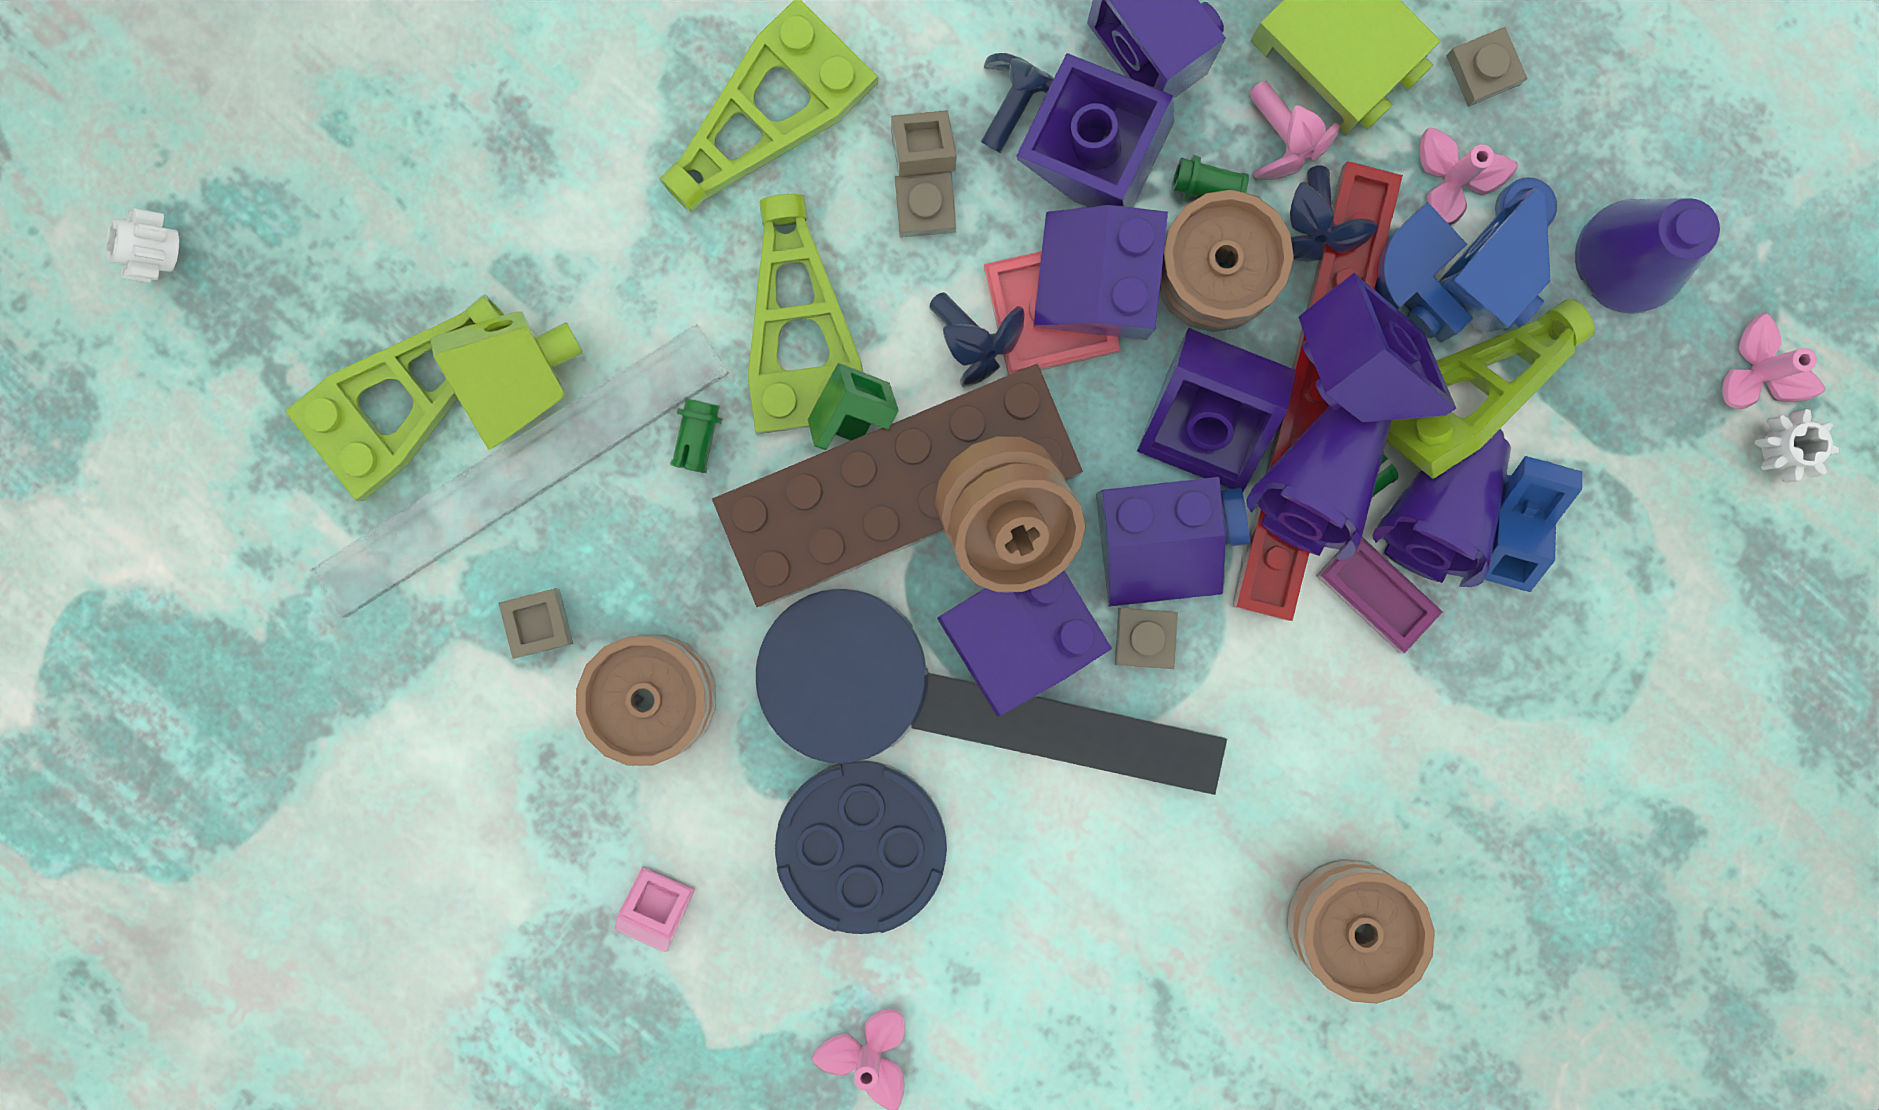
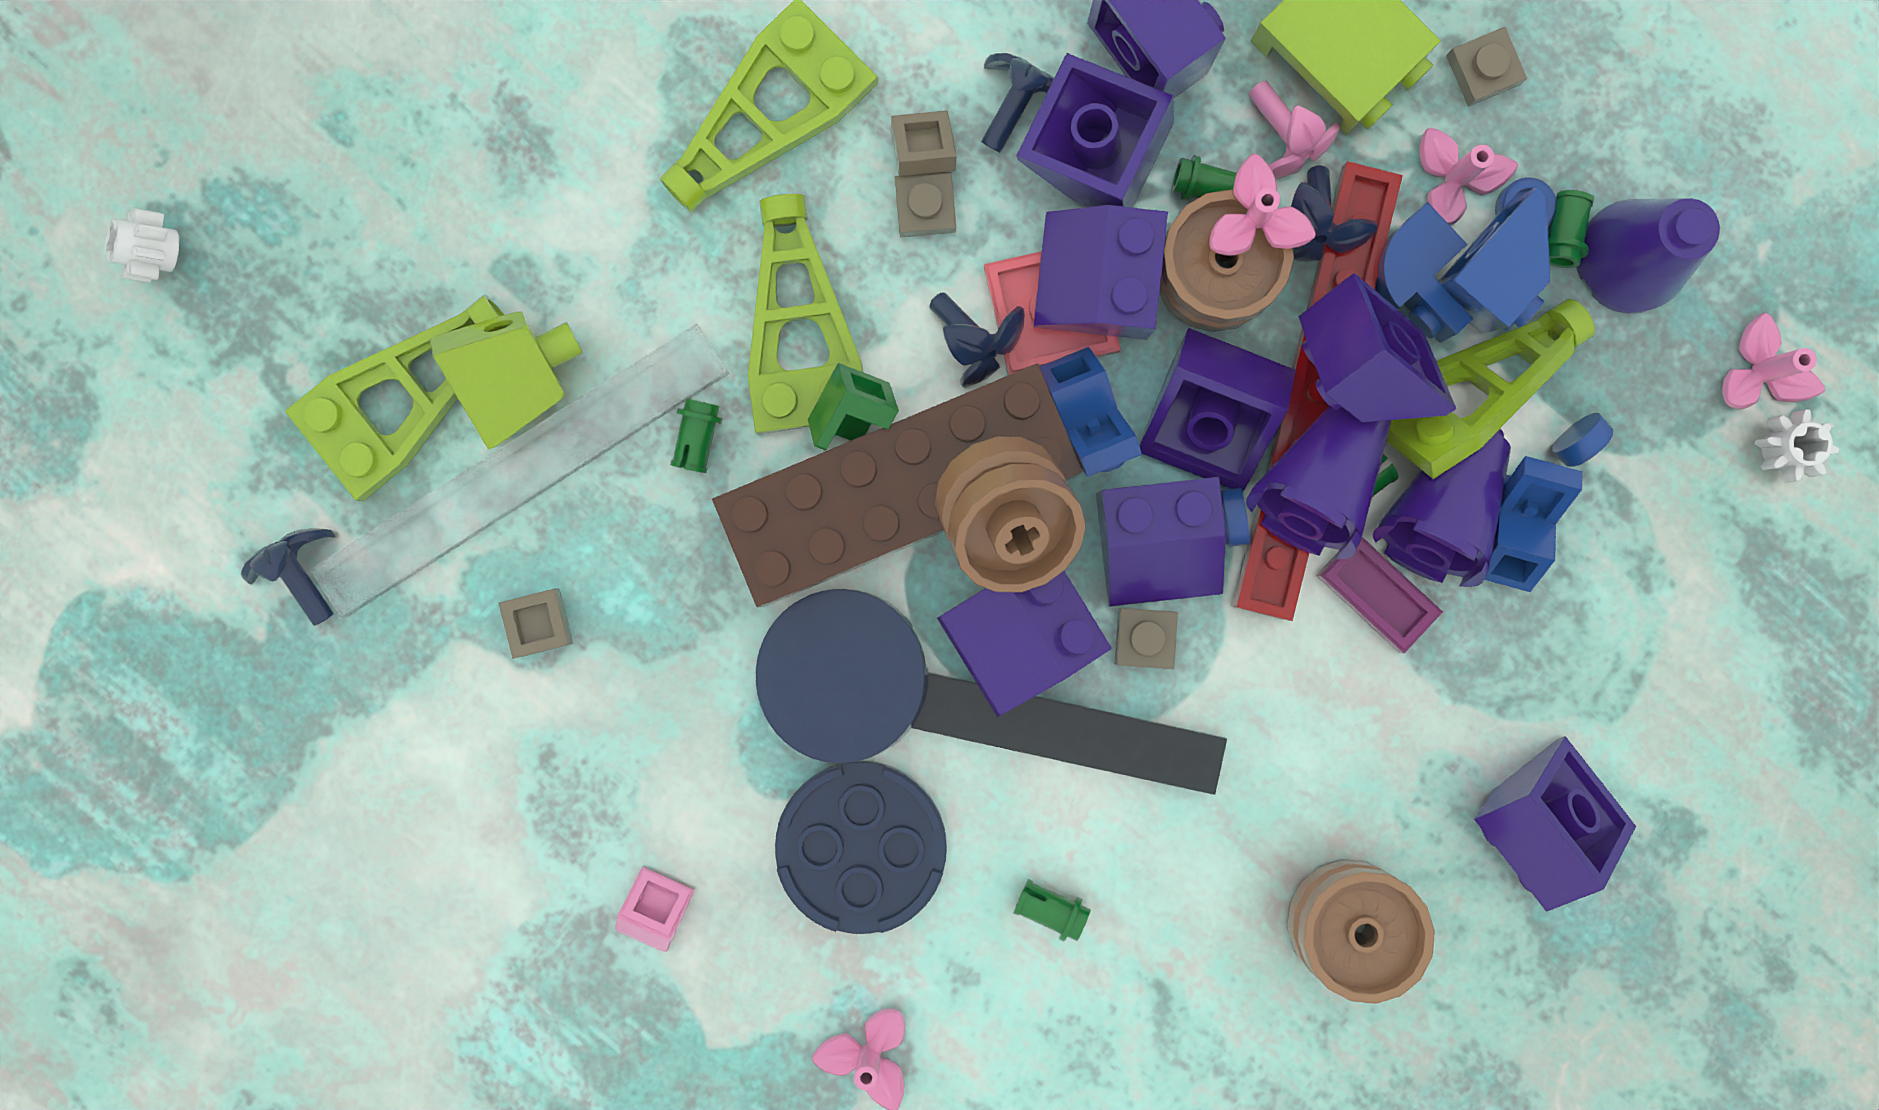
medium nougat wheel [576,635,716,766] -> none
none -> dark blue plant [241,528,336,626]
none -> green pin [1013,879,1091,942]
none -> blue brick [1039,347,1142,477]
none -> bright pink plant [1209,153,1316,256]
none -> dark purple slope [1474,736,1636,912]
none -> green pin [1548,190,1594,268]
none -> blue tile [1552,413,1613,467]

